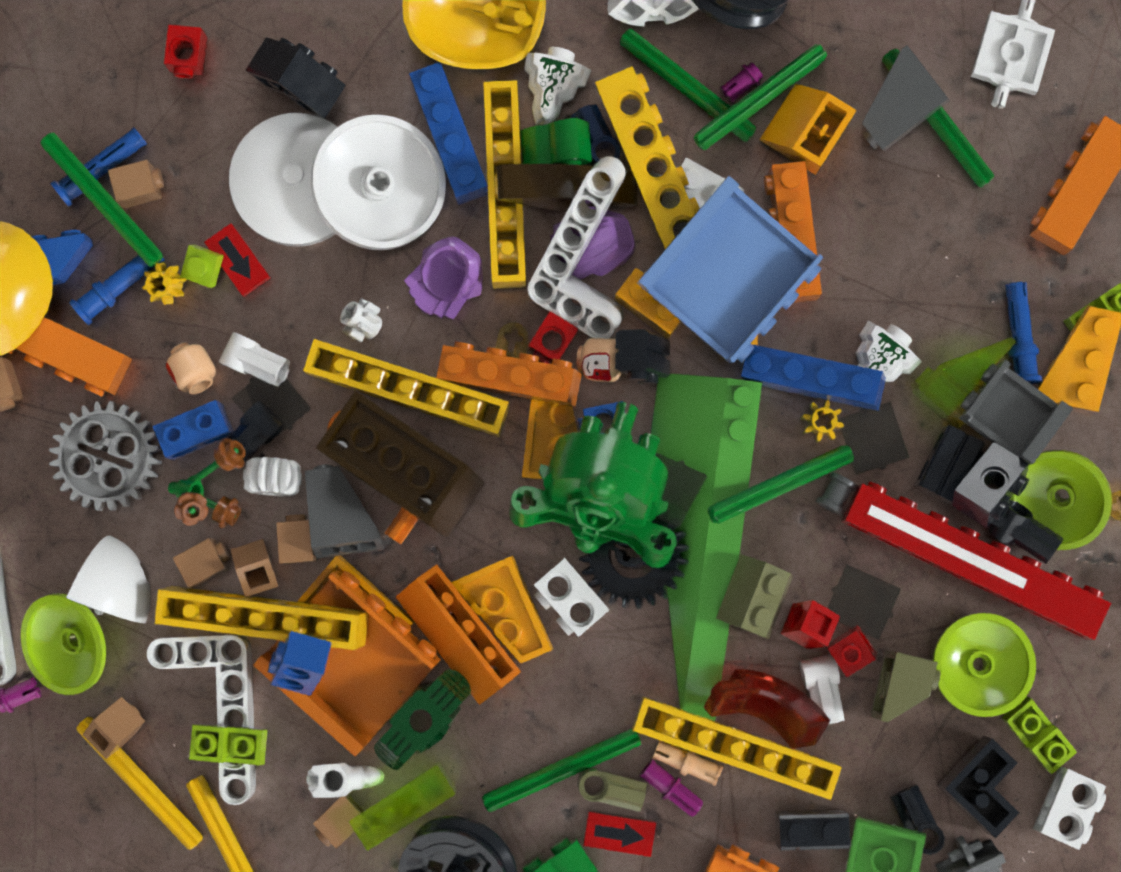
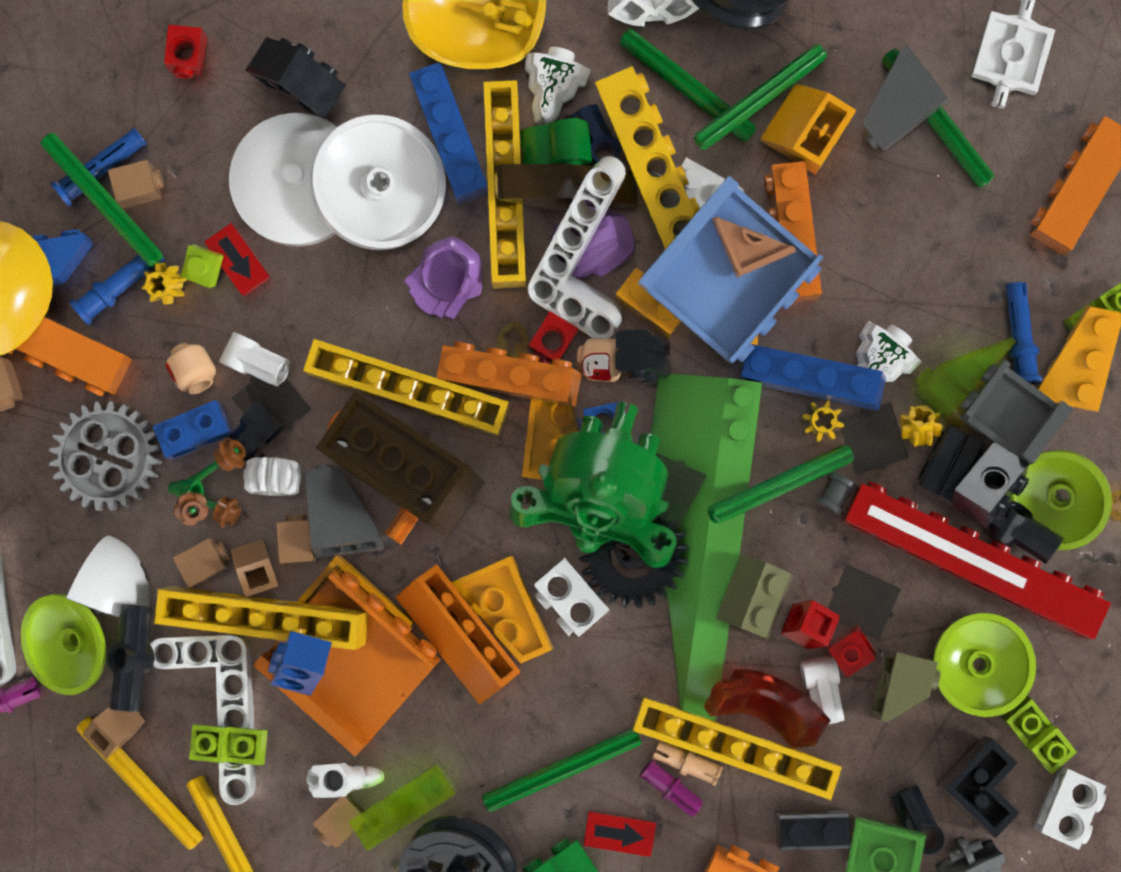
white gear [340,298,382,342] -> none
dark green piece [374,669,471,770] -> none
olive piece [577,767,647,812] -> none
magenta pin [720,62,764,104] -> none
none -> black piece [107,604,155,712]
none -> nougat tile [711,216,797,278]
none -> yellow gear [900,405,942,447]

